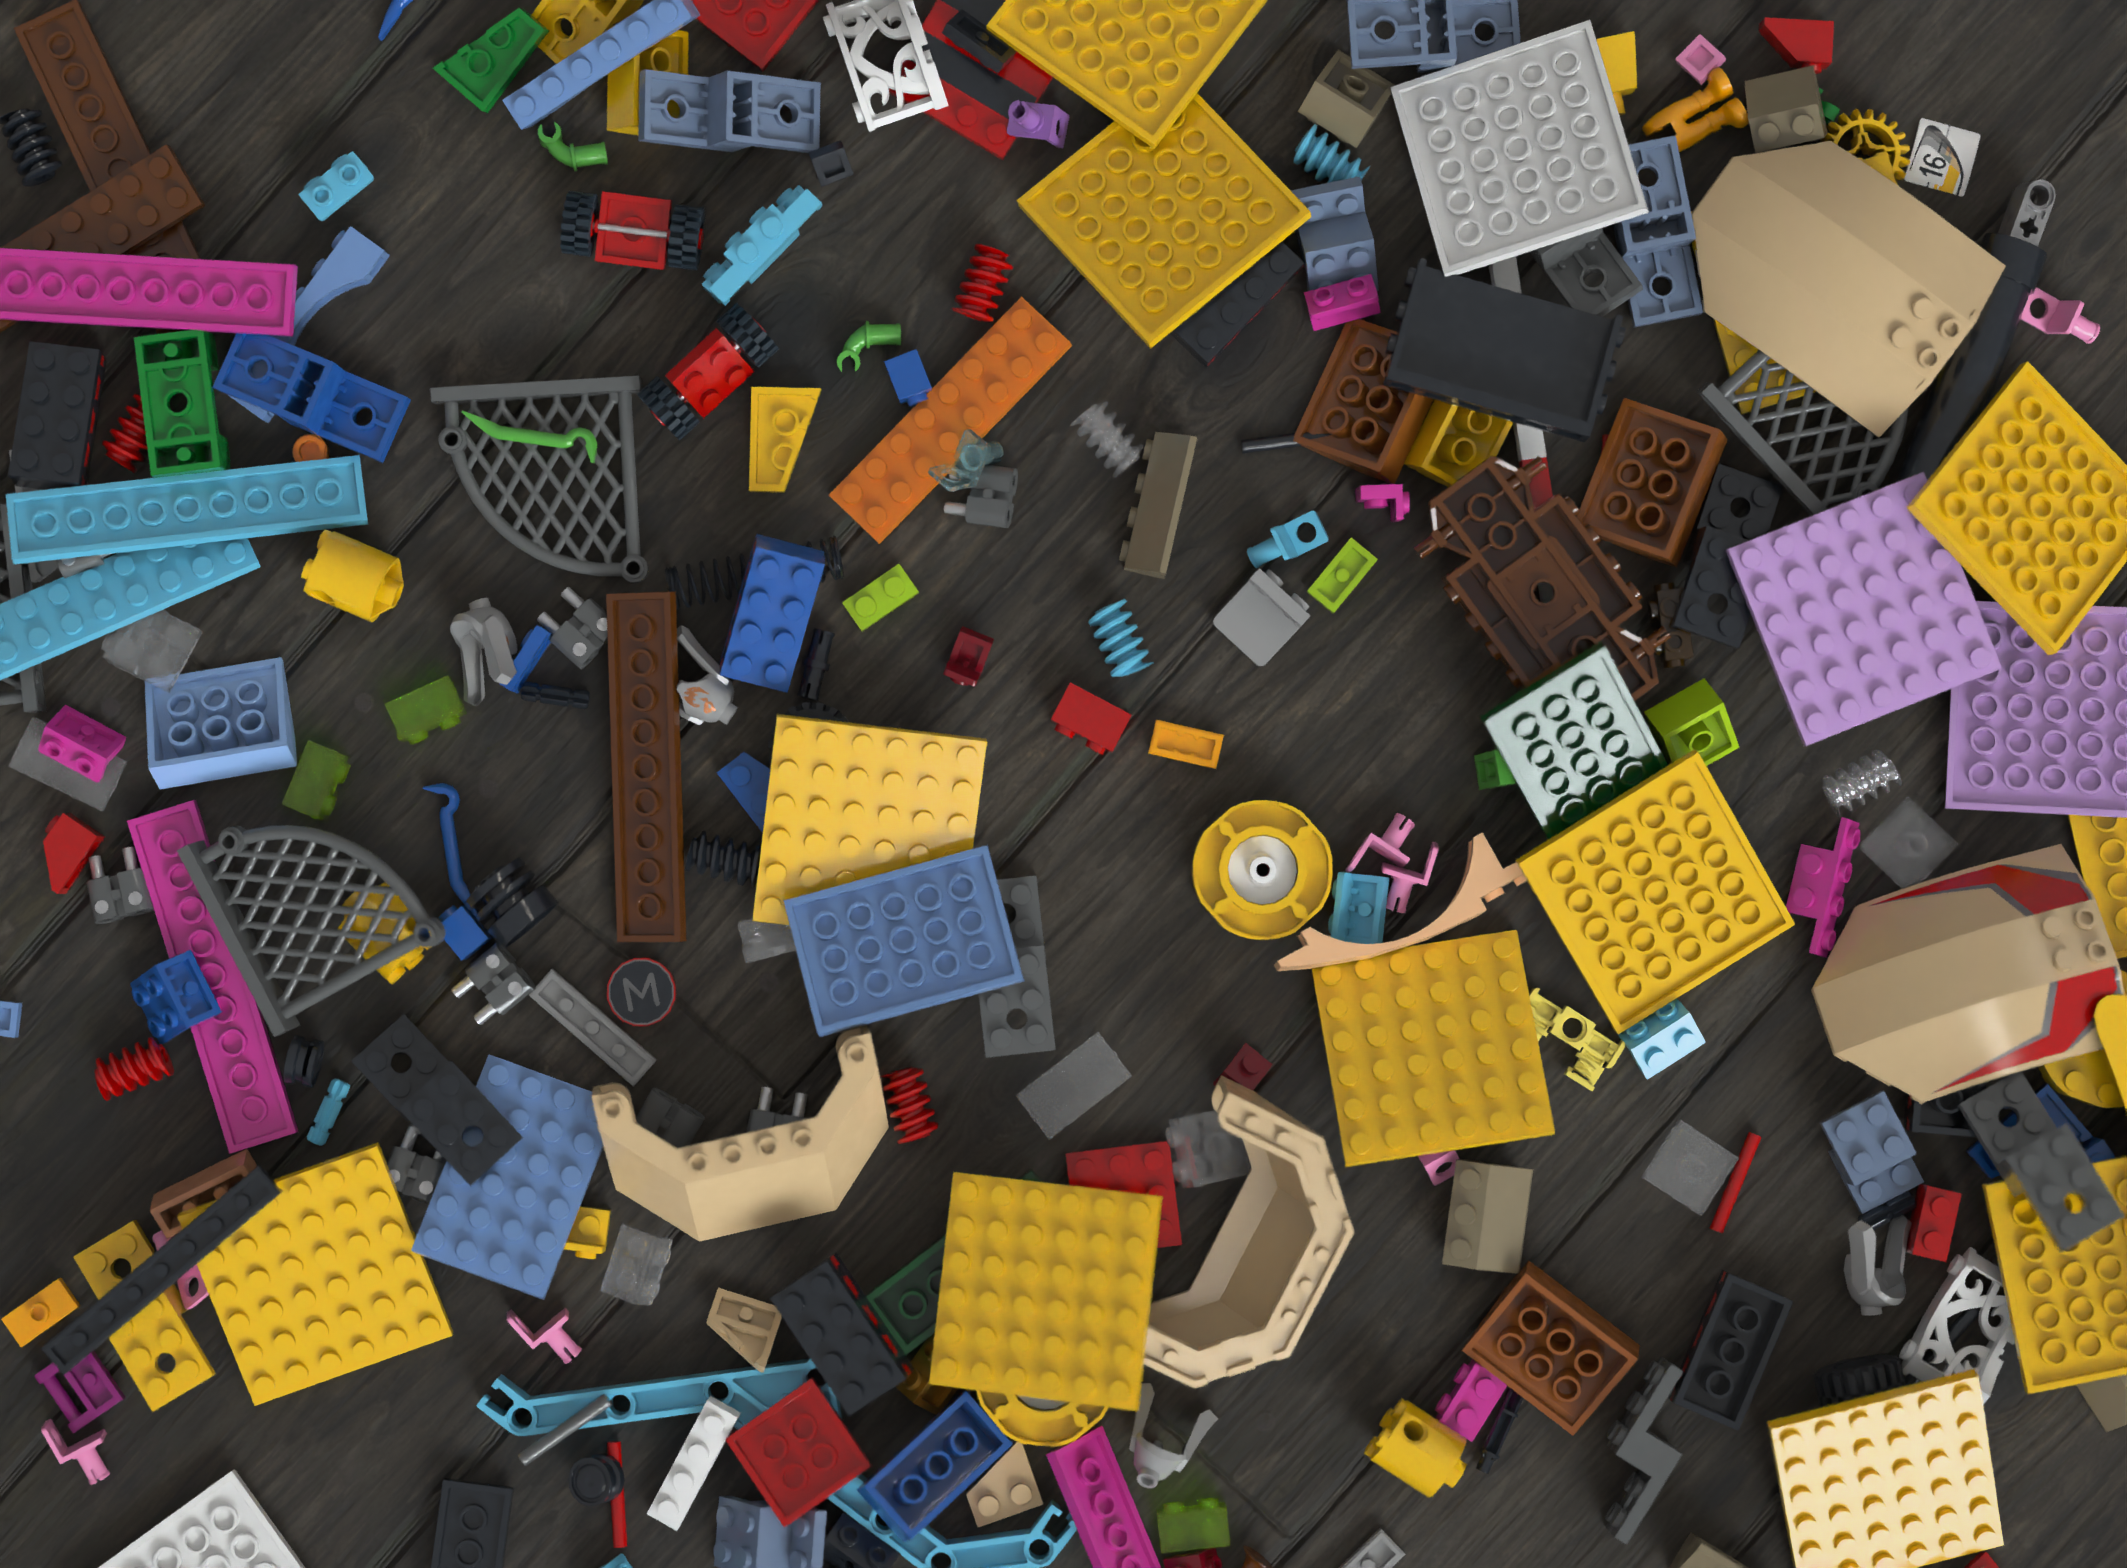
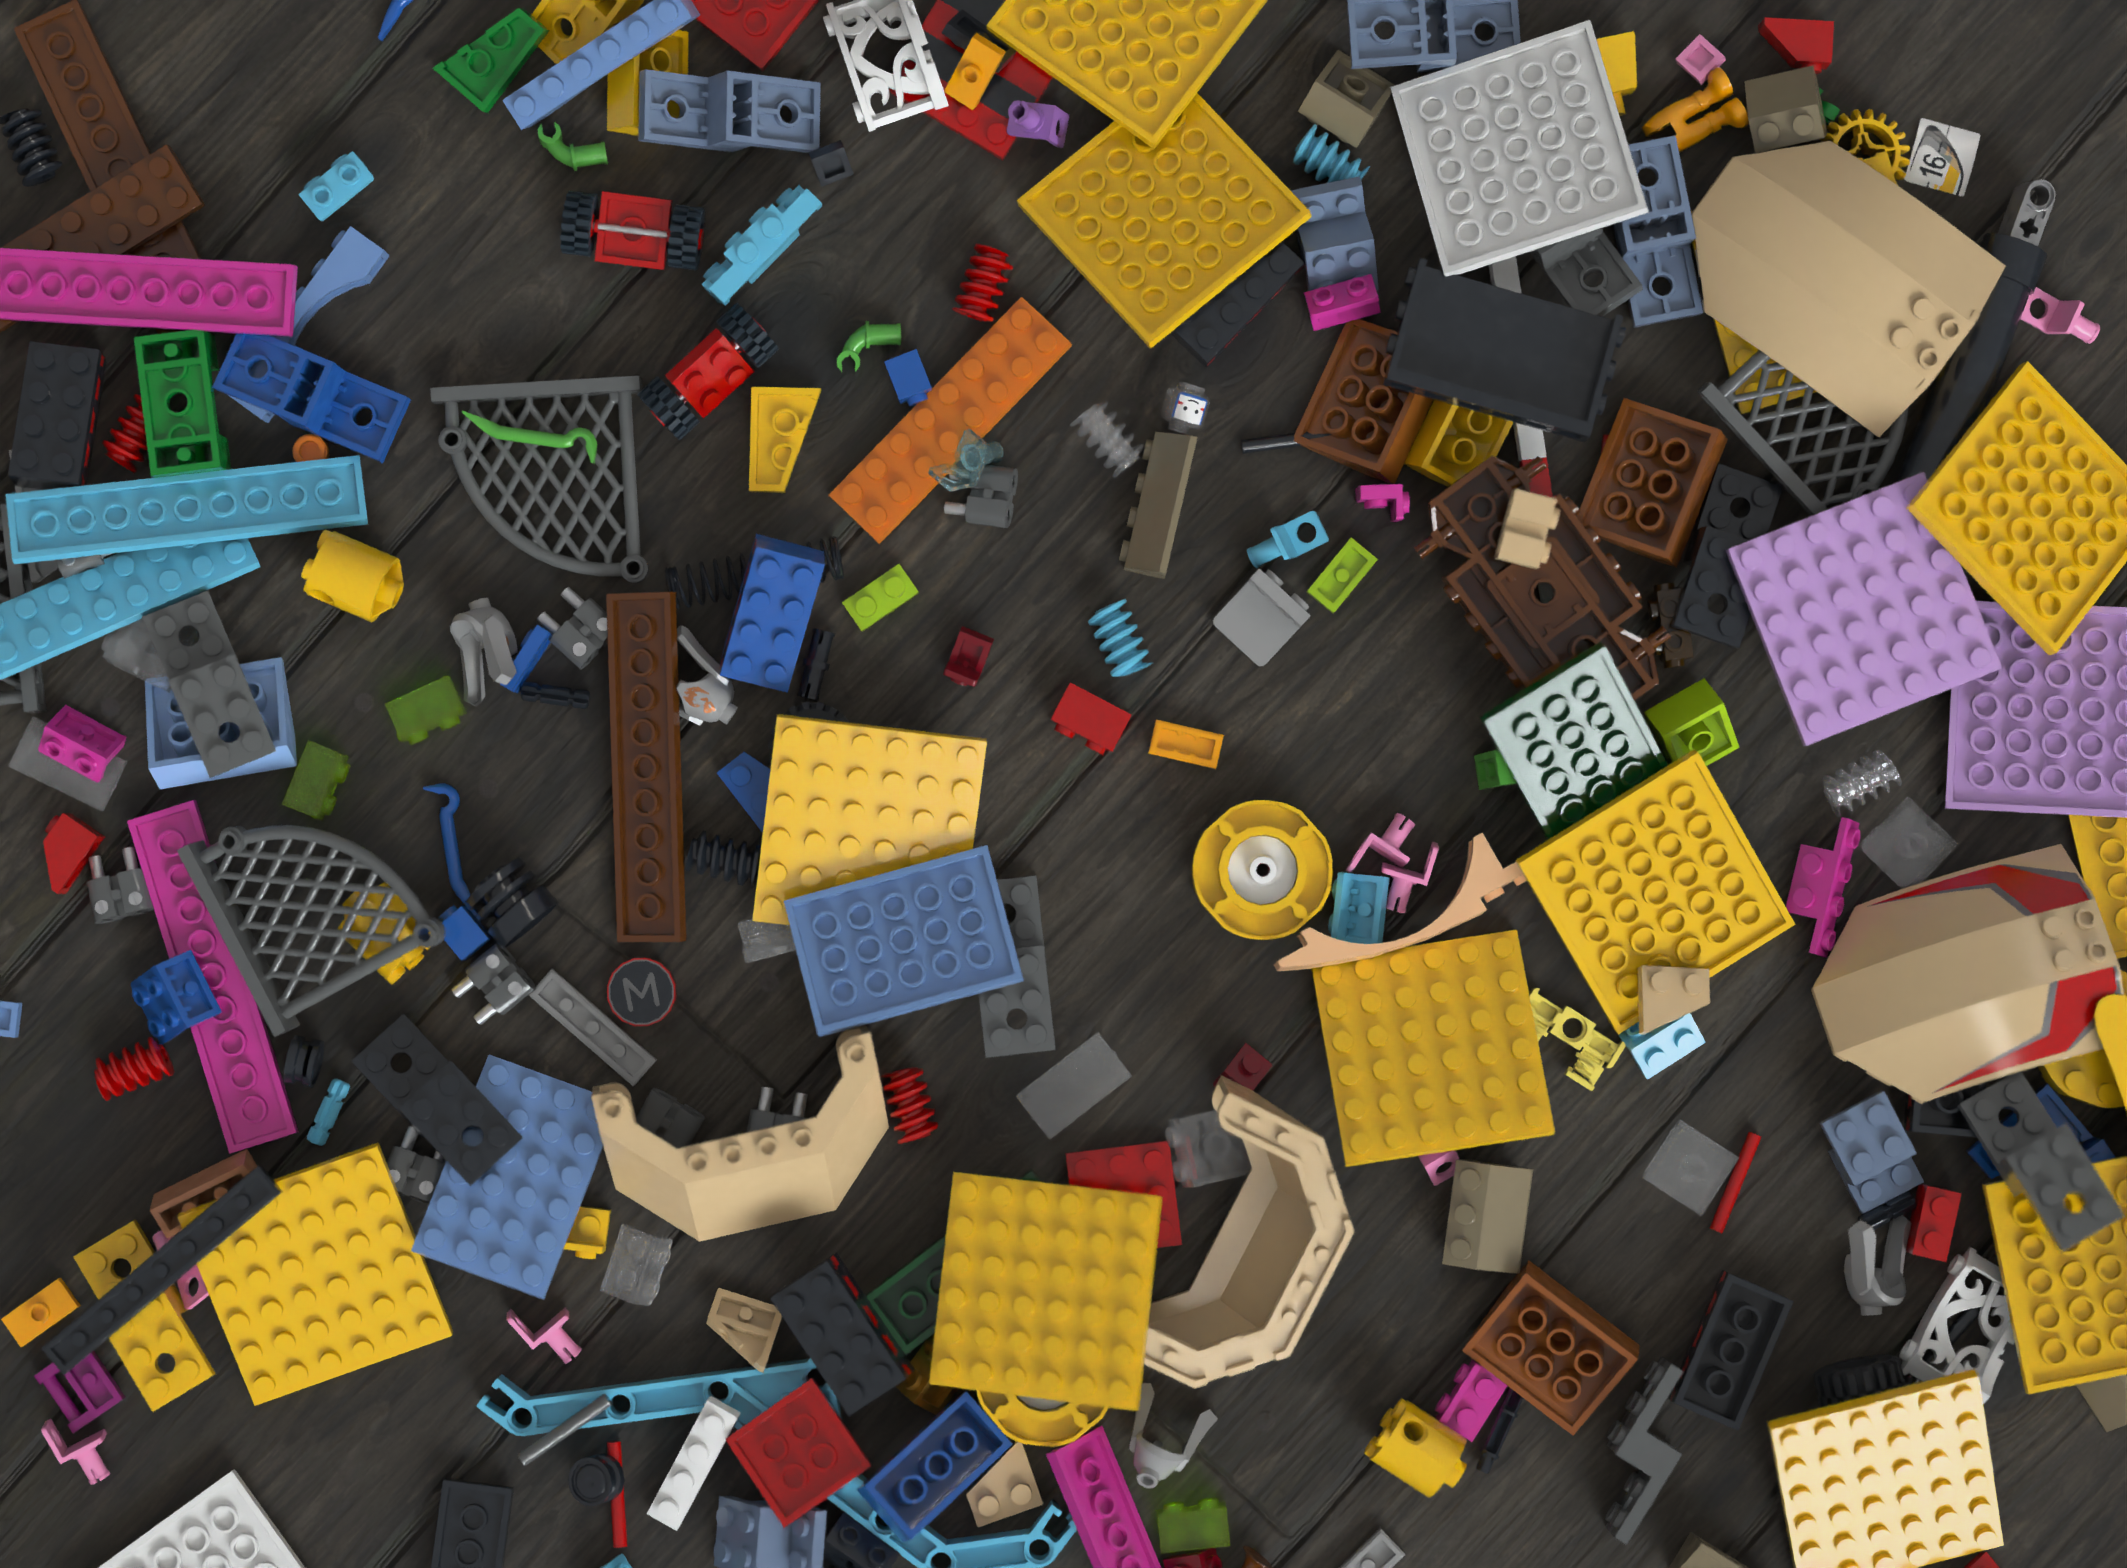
none -> dark grey bracket [142,591,276,778]
none -> light orange plate [944,33,1006,110]
none -> head [1160,381,1210,435]
none -> tan brick [1494,489,1560,569]
none -> tan wing [1638,965,1710,1034]

